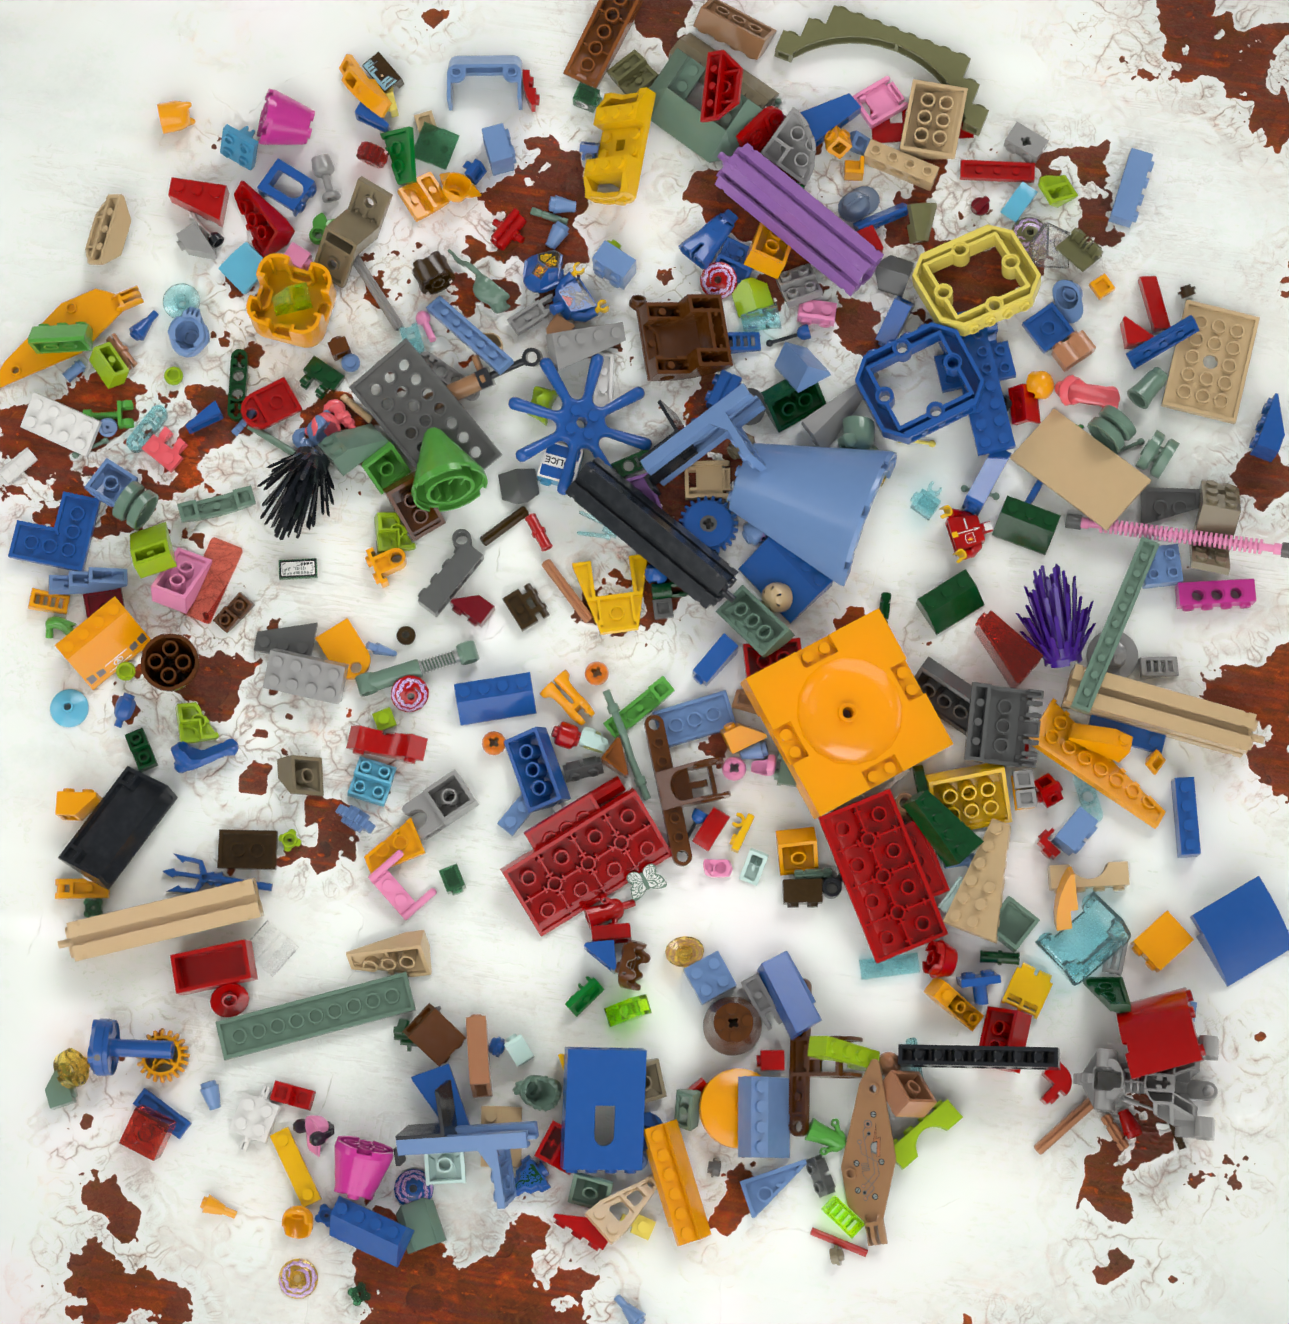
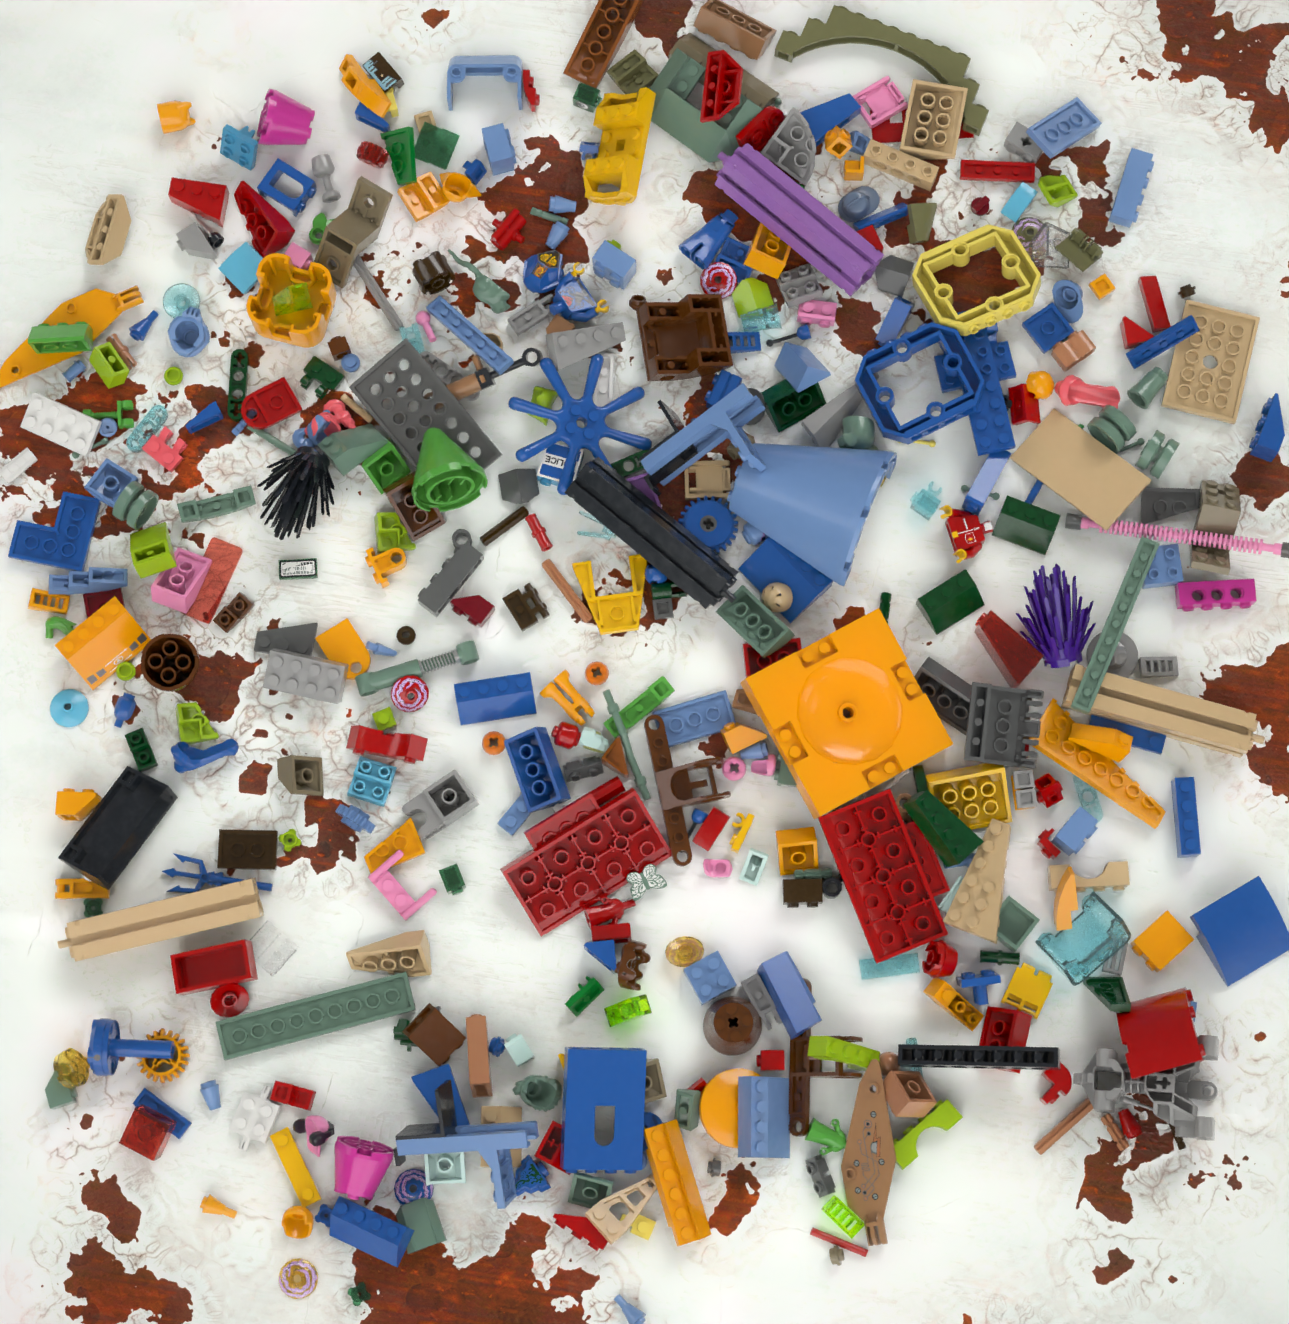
blue slope [692,633,738,687] -> none
medium blue wing [740,1159,807,1218] -> none
light orange slope [1145,749,1166,775] -> none
none -> medium blue plate [1026,97,1102,159]

